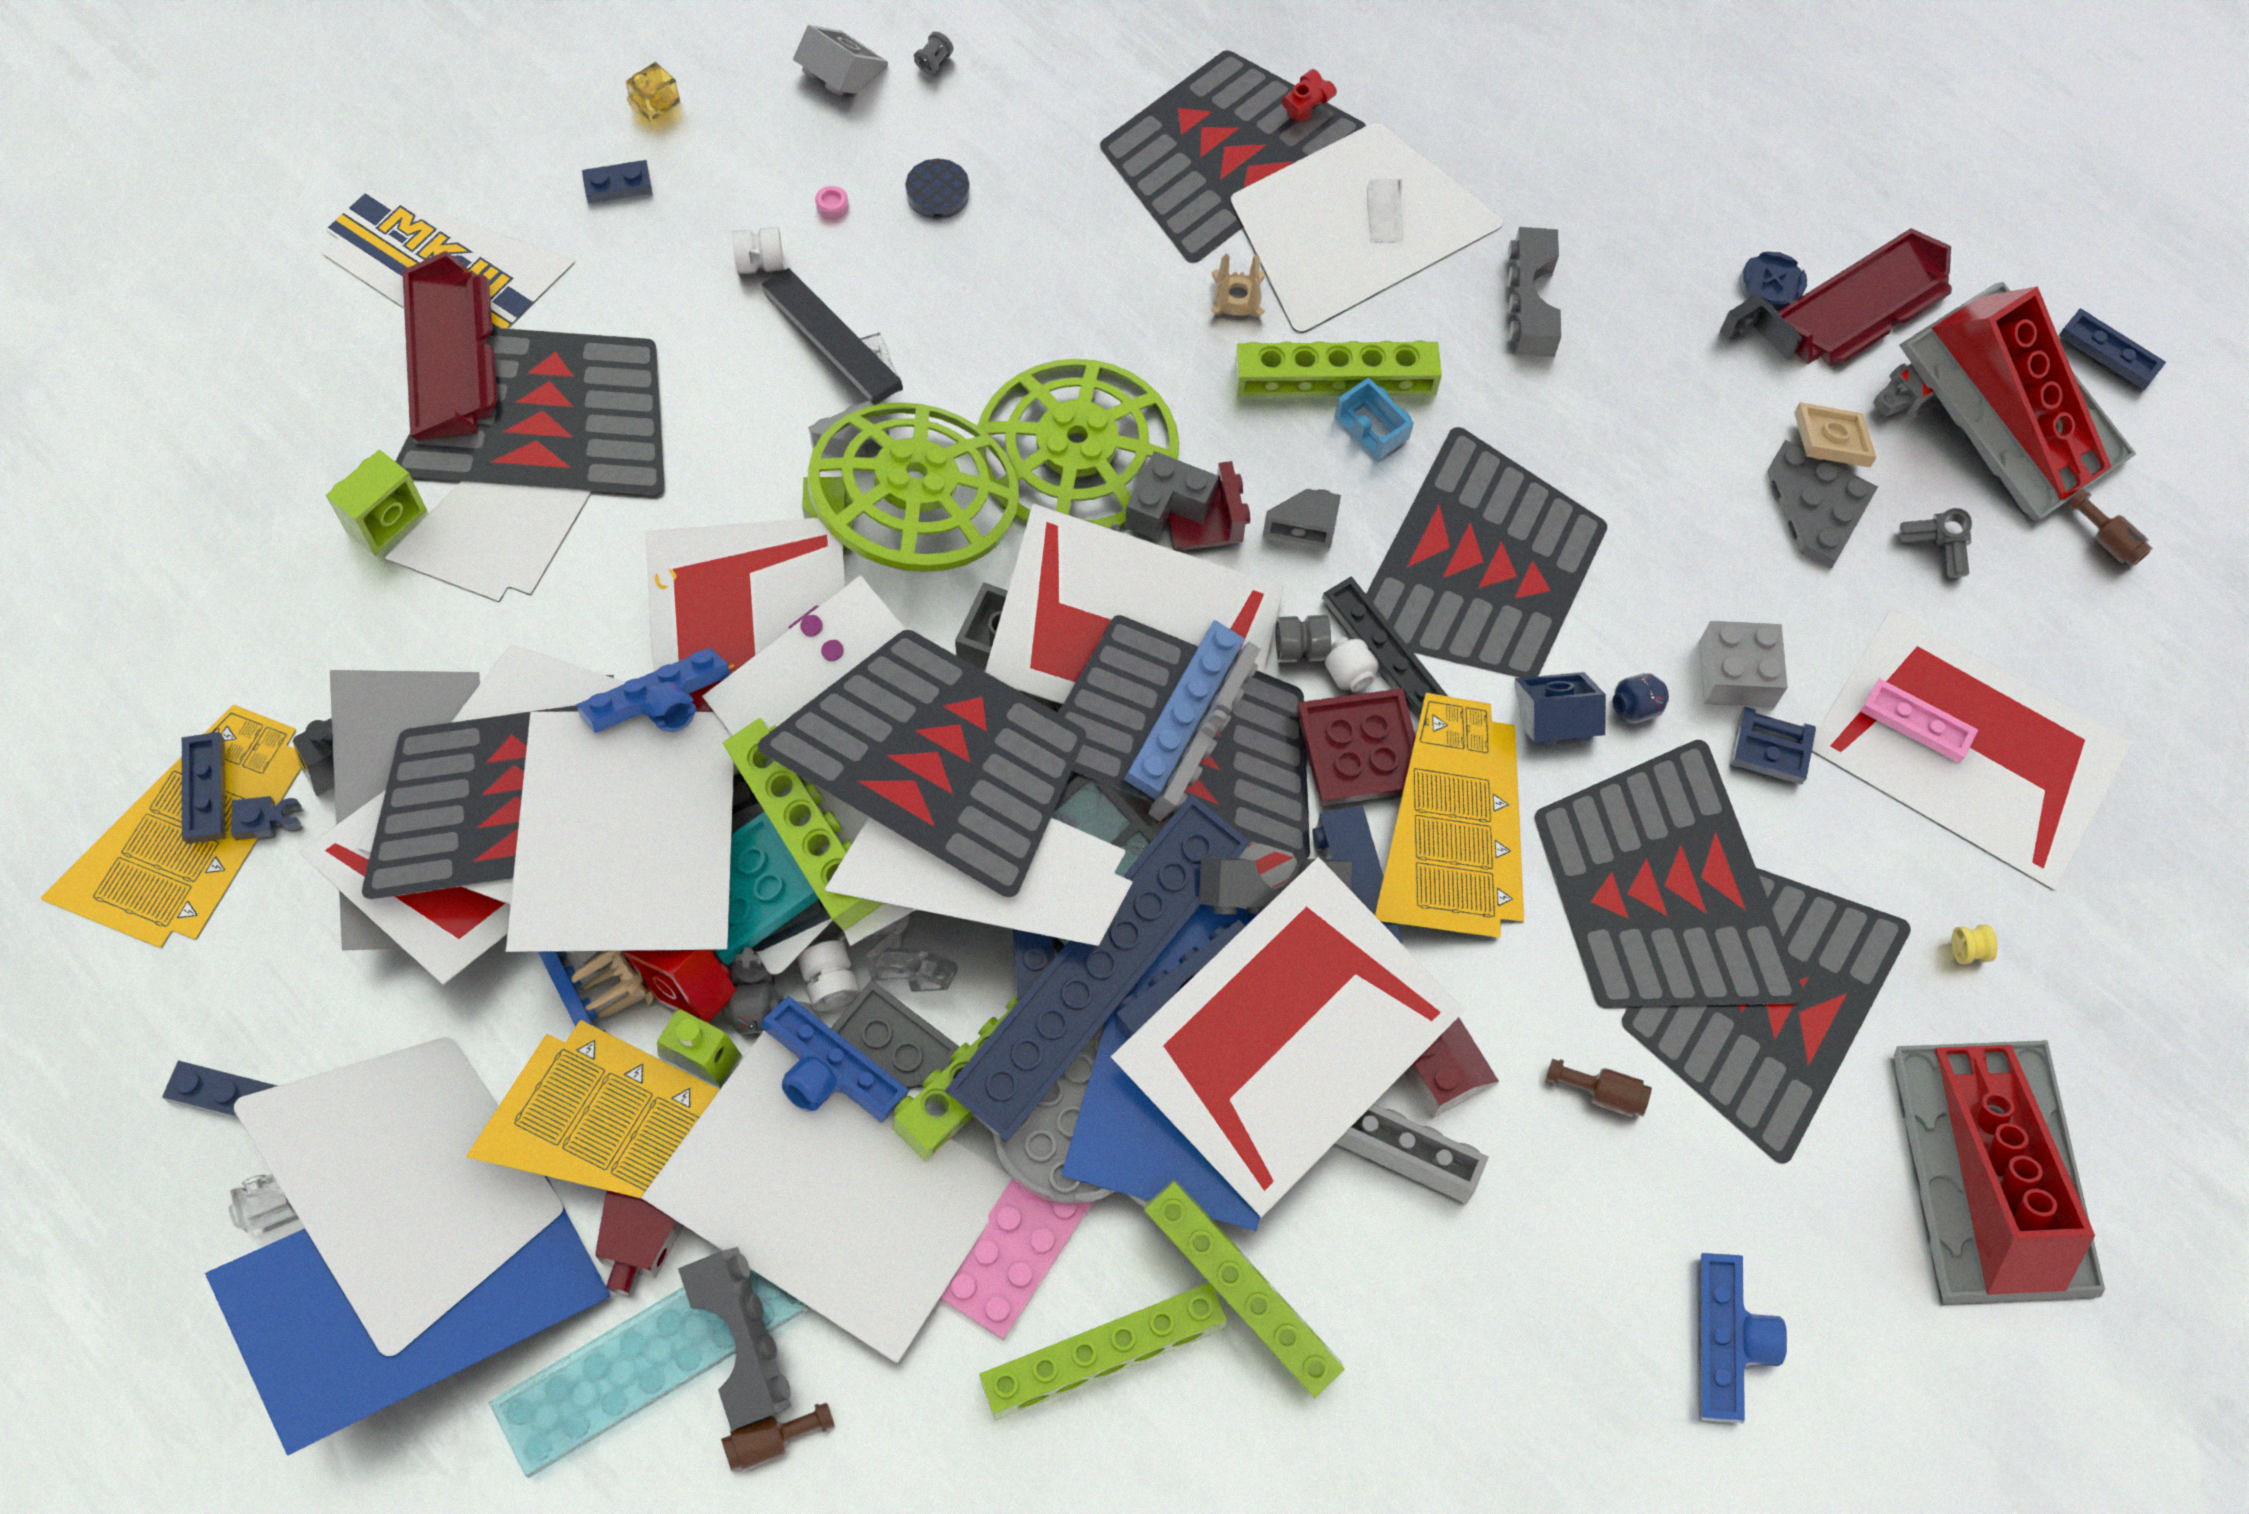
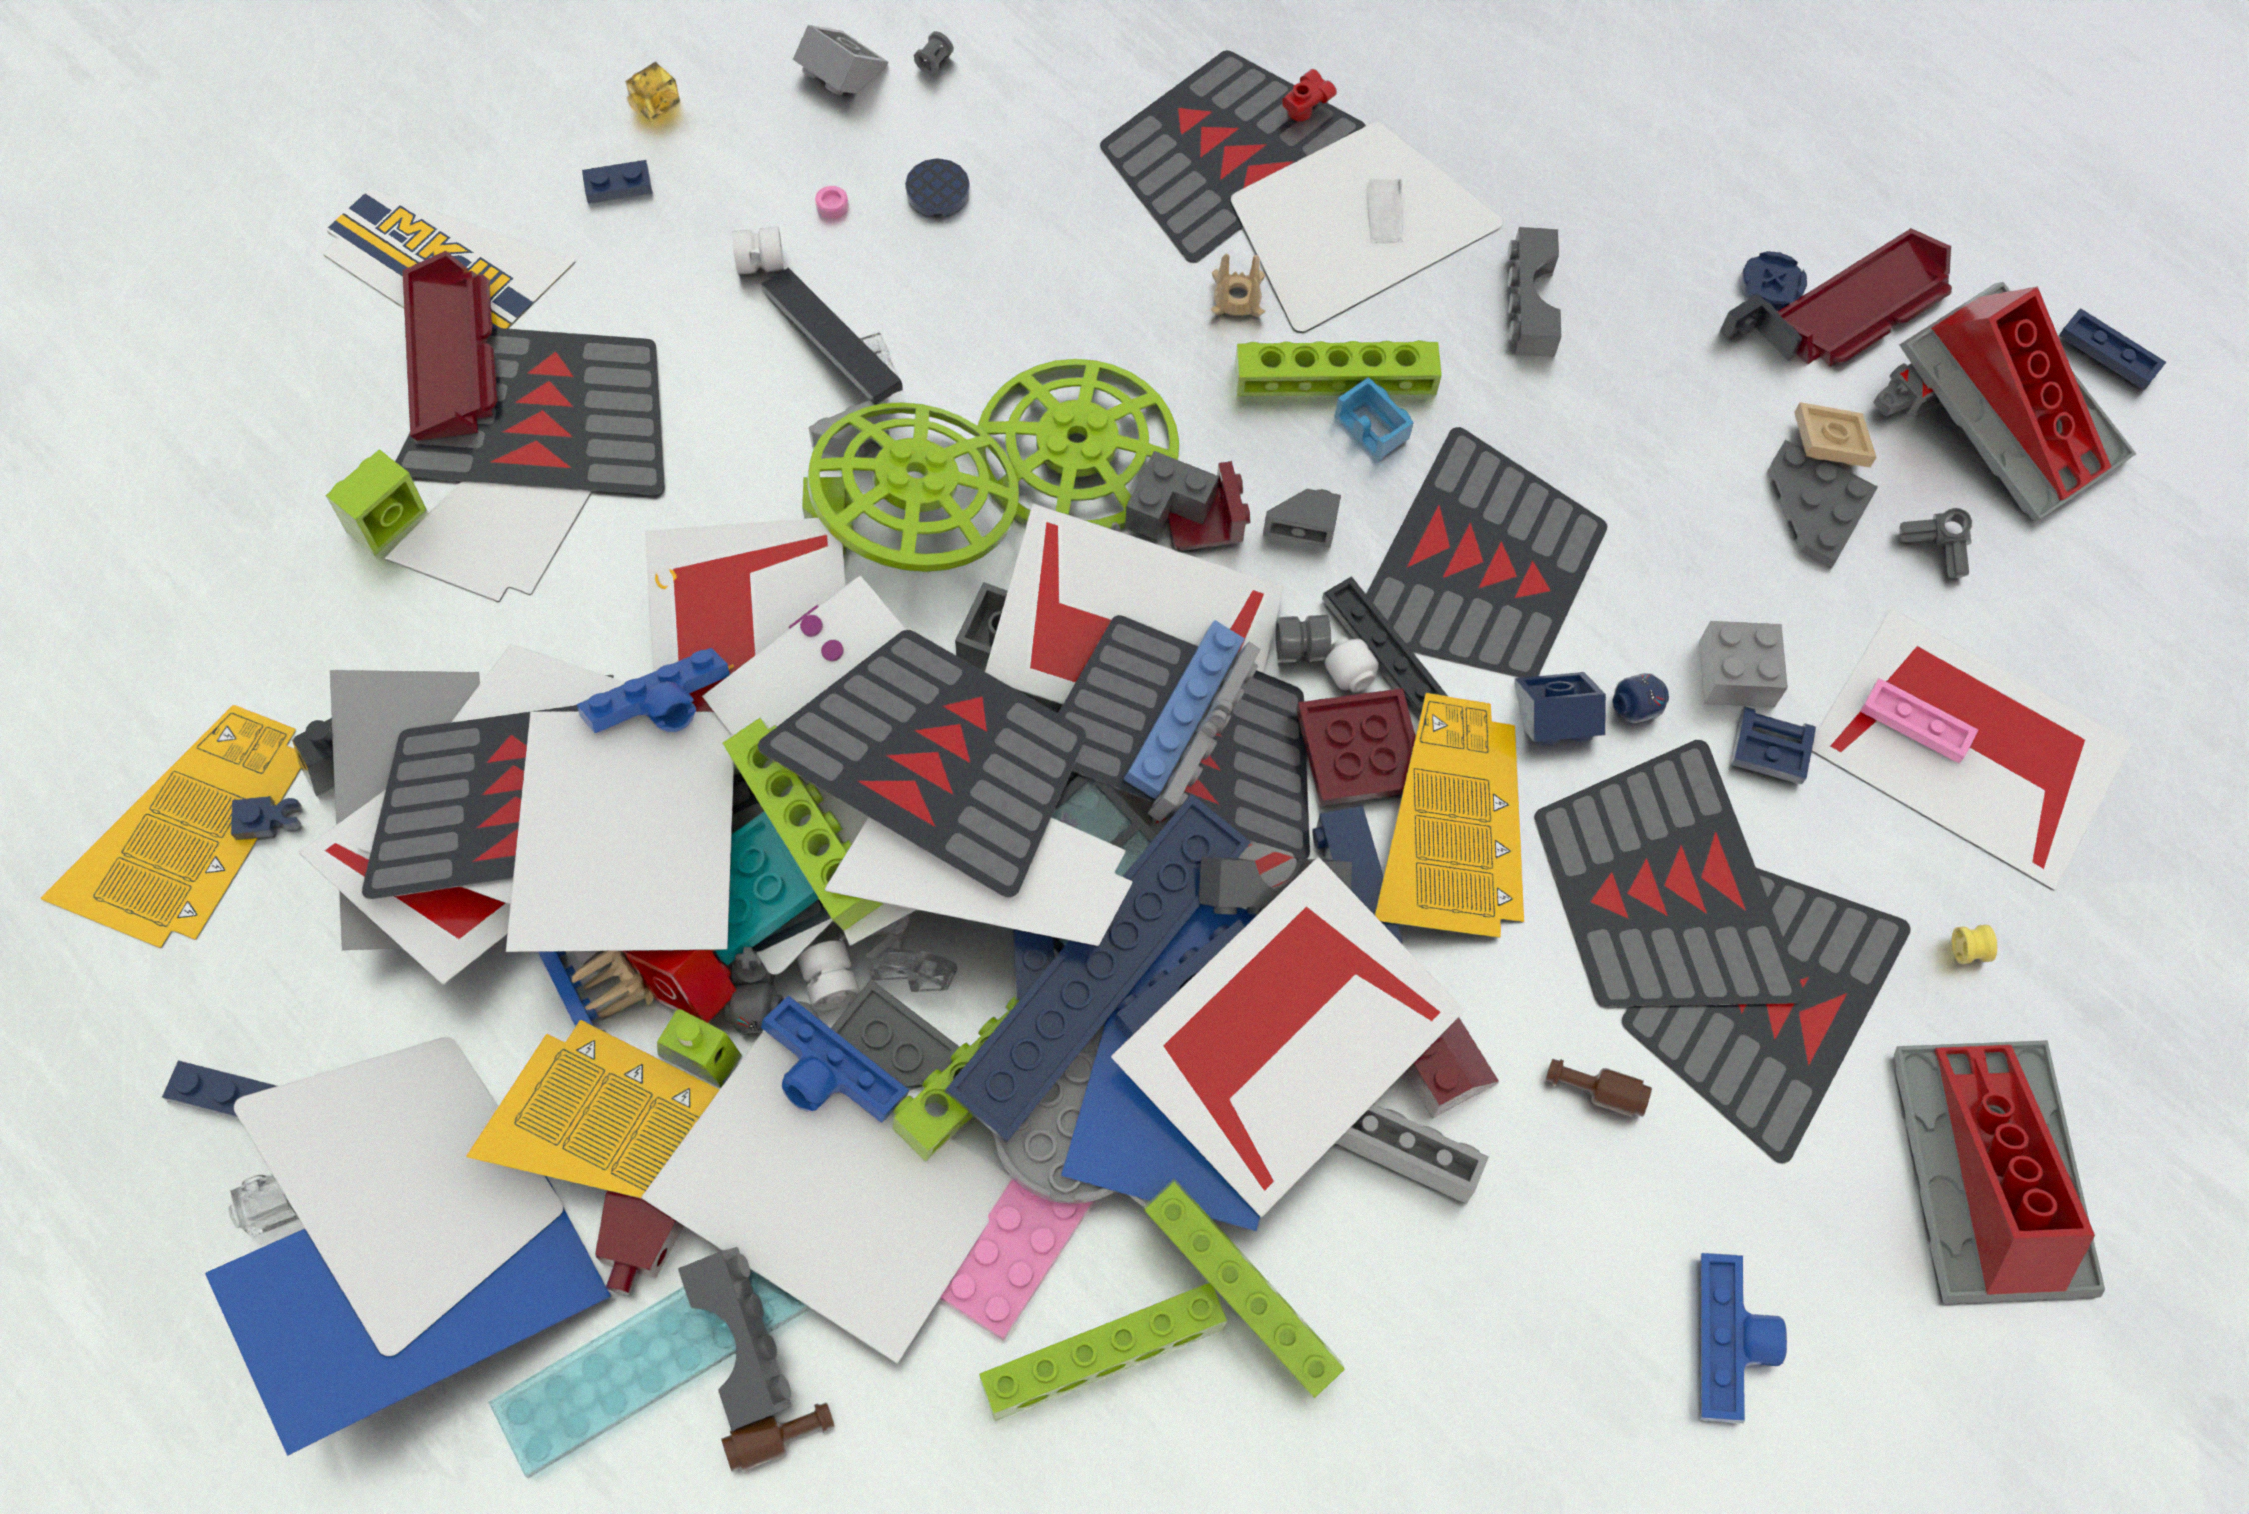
dark blue plate [181,732,226,844] -> none
reddish brown piece [2067,489,2153,568] -> none

